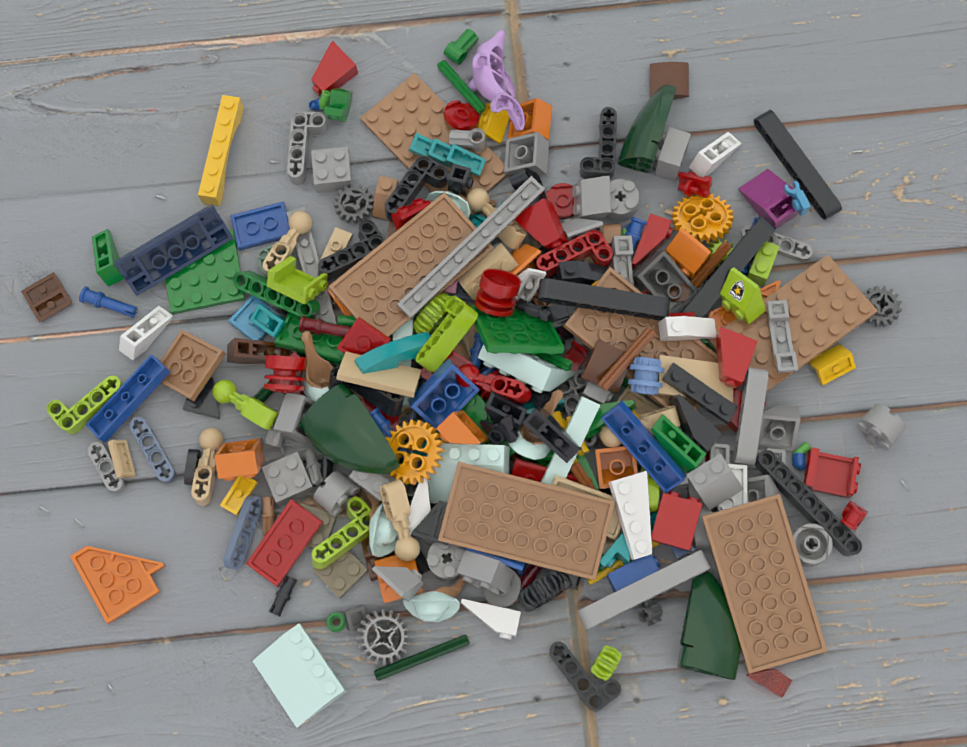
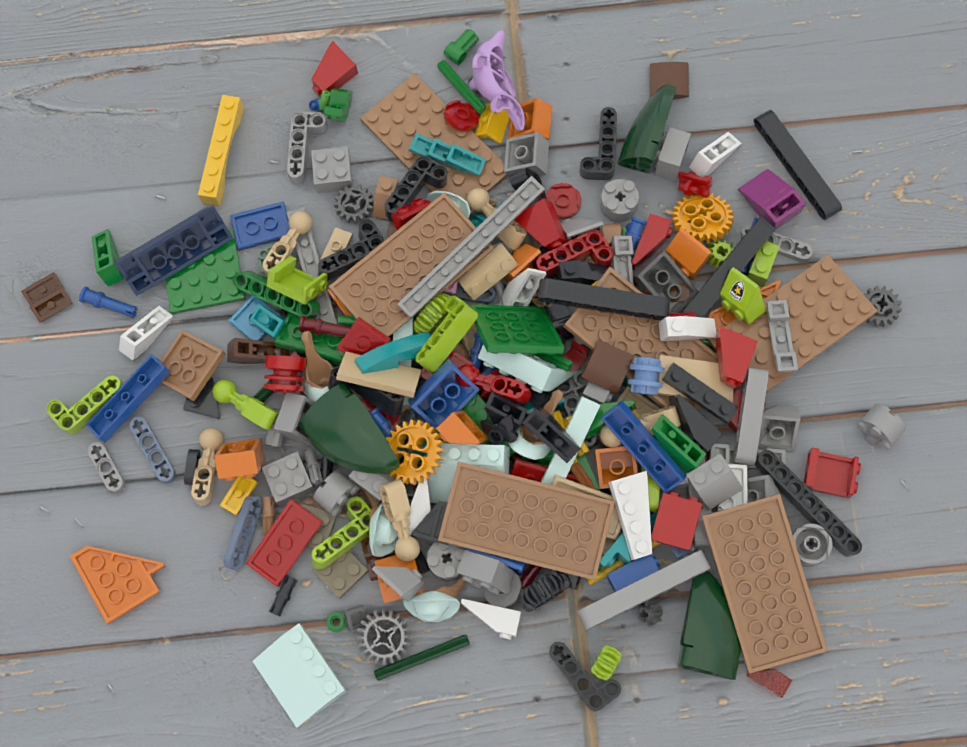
tan plate [108,440,136,478] -> none
black brick [445,164,474,195] -> none
light grey piece [449,128,487,151] -> none
red wheel [474,269,522,317] -> none
black axle [516,298,551,322] -> none
light grey slope [572,176,611,221] -> none
dark orange axle [598,327,656,391] -> none
dark orange axle [691,241,732,288] -> none
dark azure plate [784,181,811,216] -> none
blue arm [792,442,811,471] -> none
yellow panel [808,344,856,385] -> none
red piece [841,500,868,530] -> none

